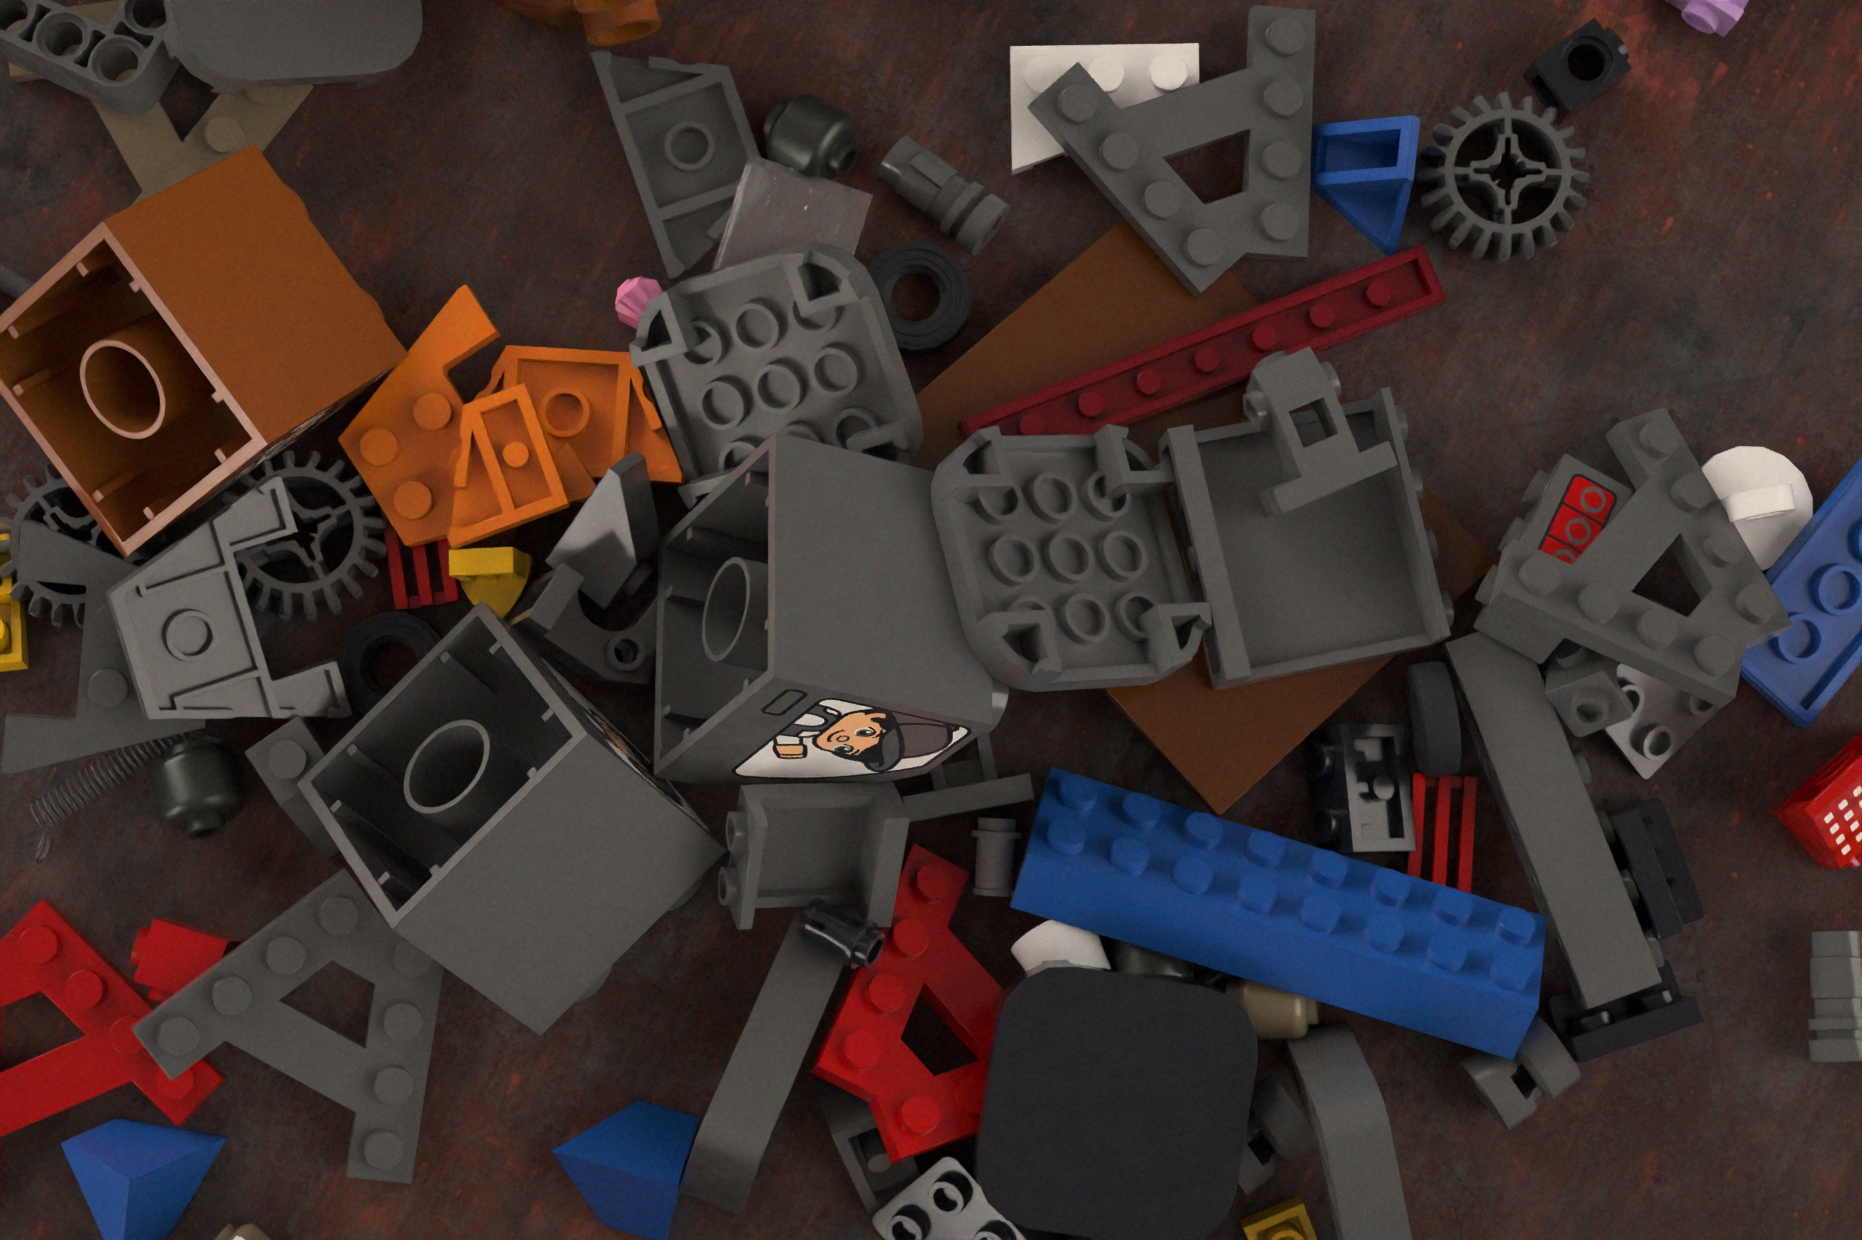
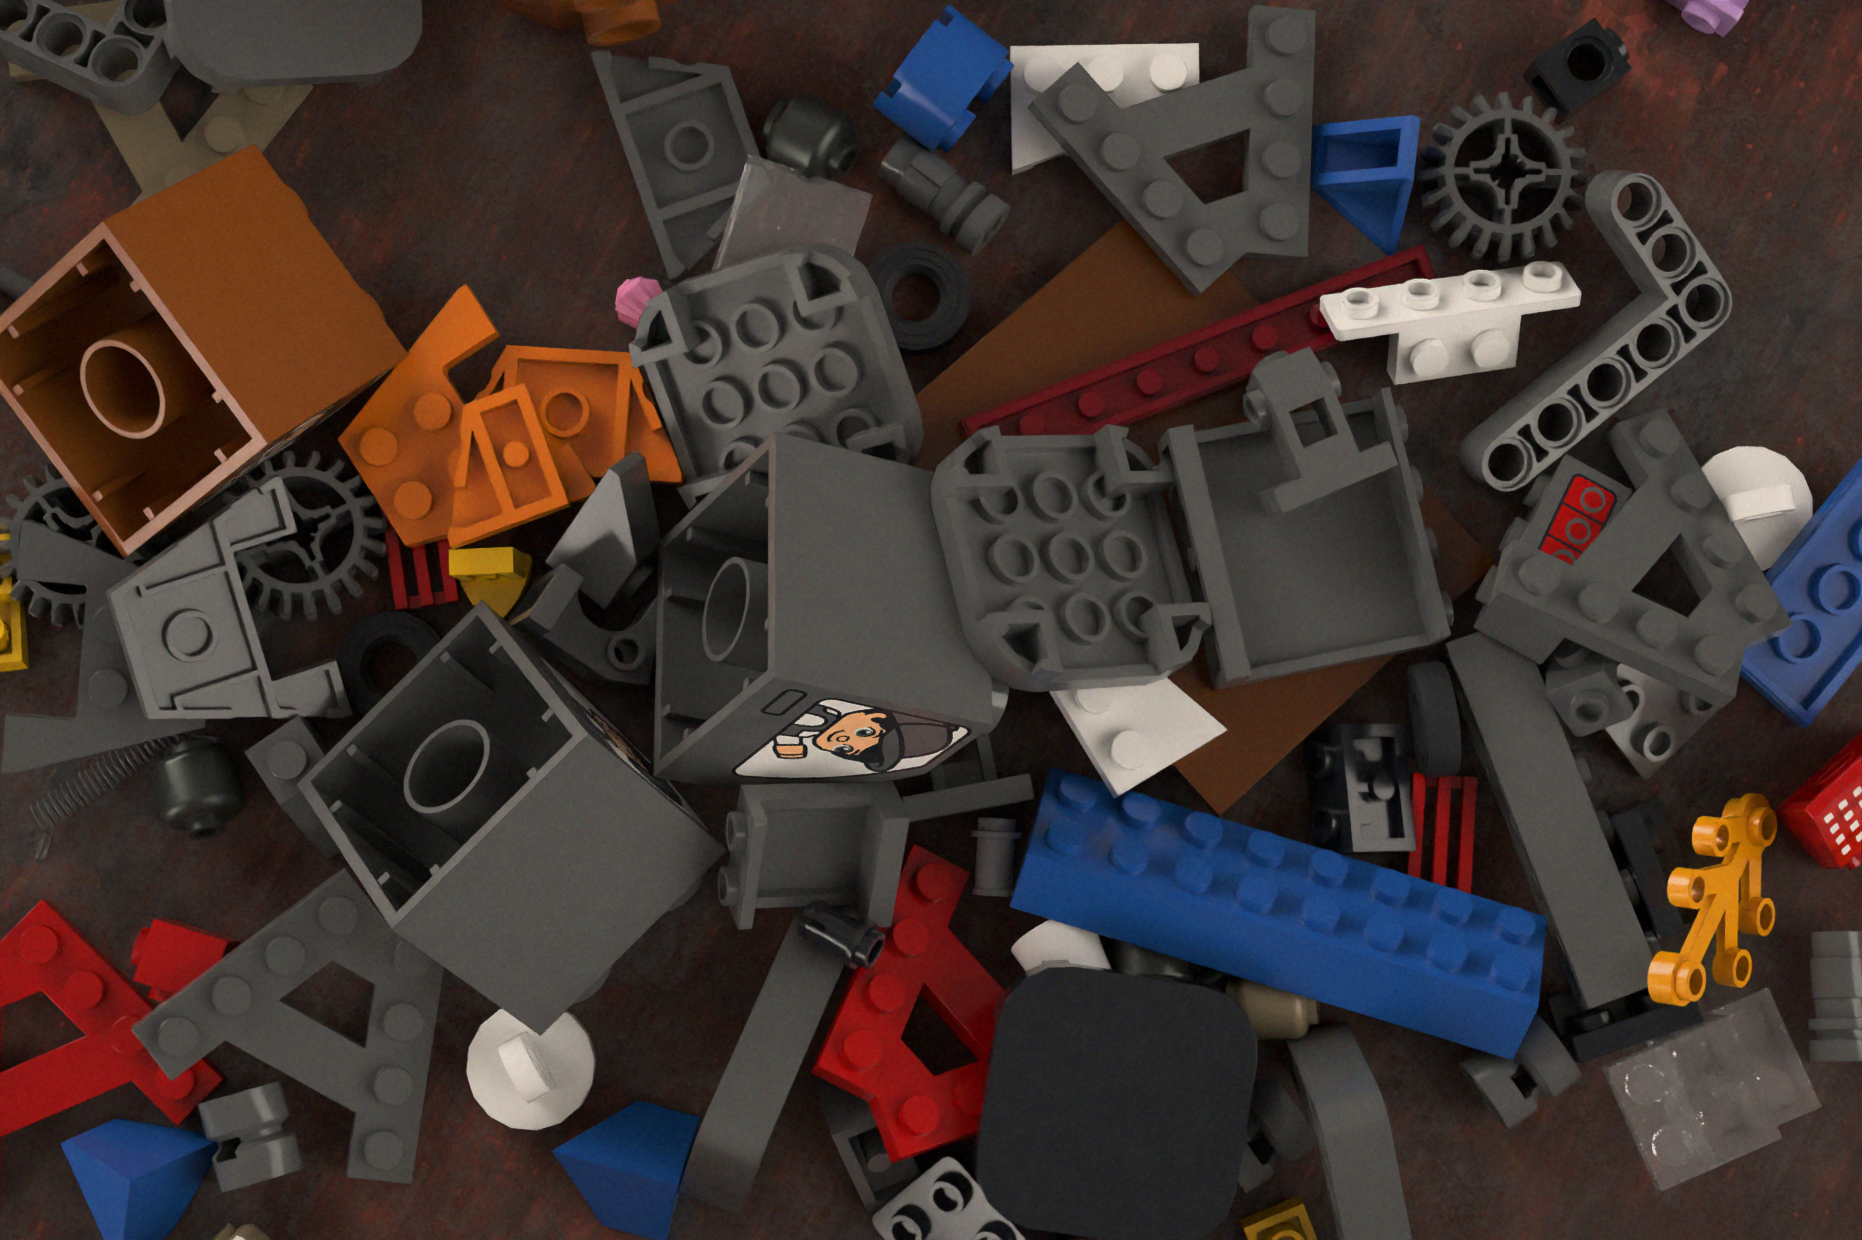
none -> dark grey wheel [197,1080,304,1193]
none -> white tile [466,1008,597,1130]
none -> blue brick [872,4,1015,153]
none -> white wing [1049,678,1228,799]
none -> white bracket [1320,261,1581,385]
none -> dark grey beam [1458,169,1732,492]
none -> clear bracket [1602,987,1822,1191]
none -> light orange plant [1647,793,1777,1006]

